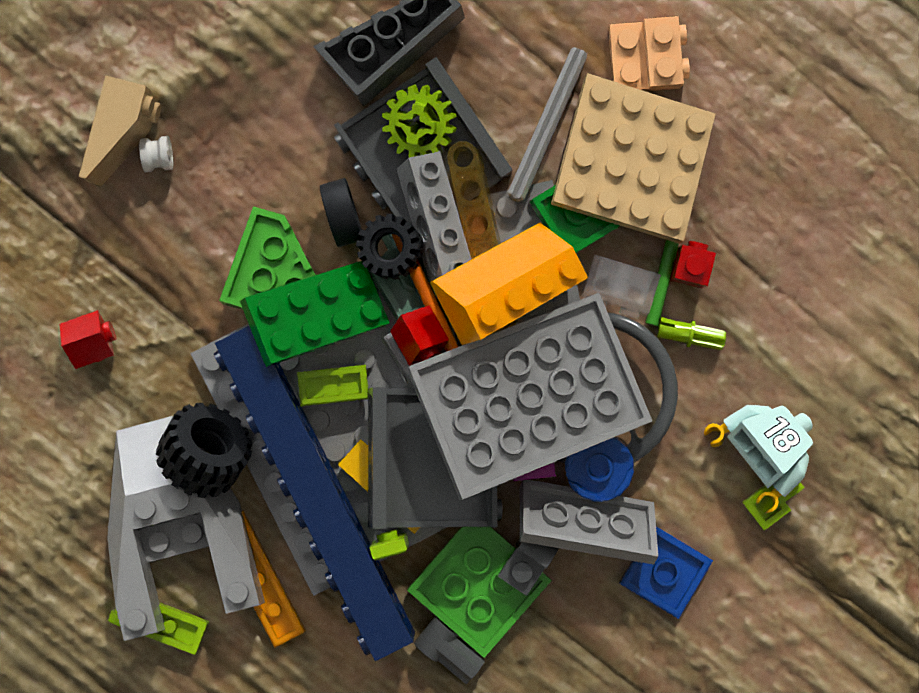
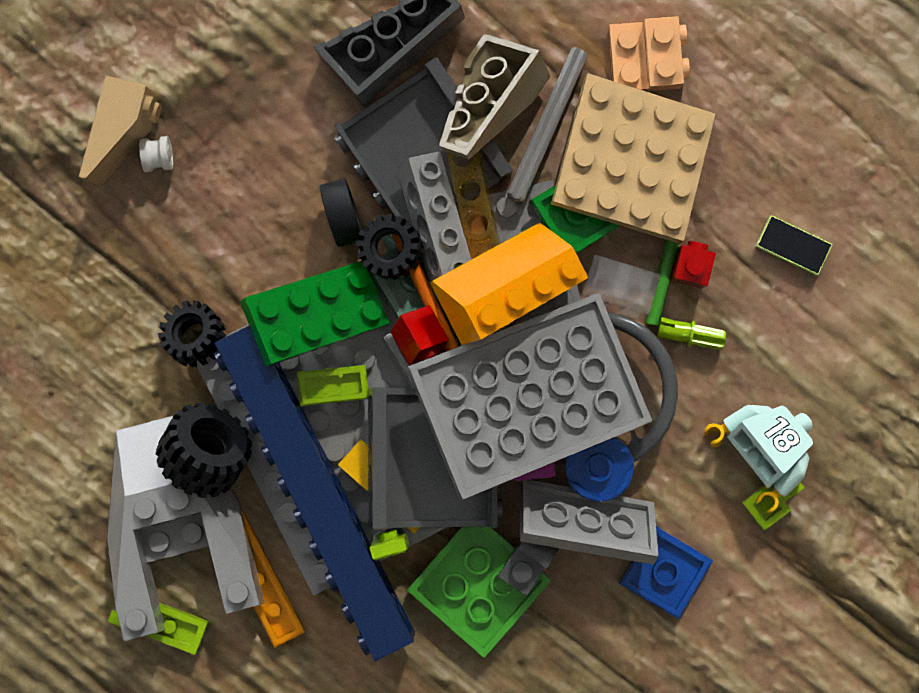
red brick [59,310,116,369] -> none
bright green plate [219,206,315,310] -> none
lime gear [382,85,457,158] -> none
dark grey piece [414,616,485,684] -> none
none -> black tyre [158,300,226,368]
none -> dark tan wedge [439,34,550,160]
none -> black tile [755,215,833,275]

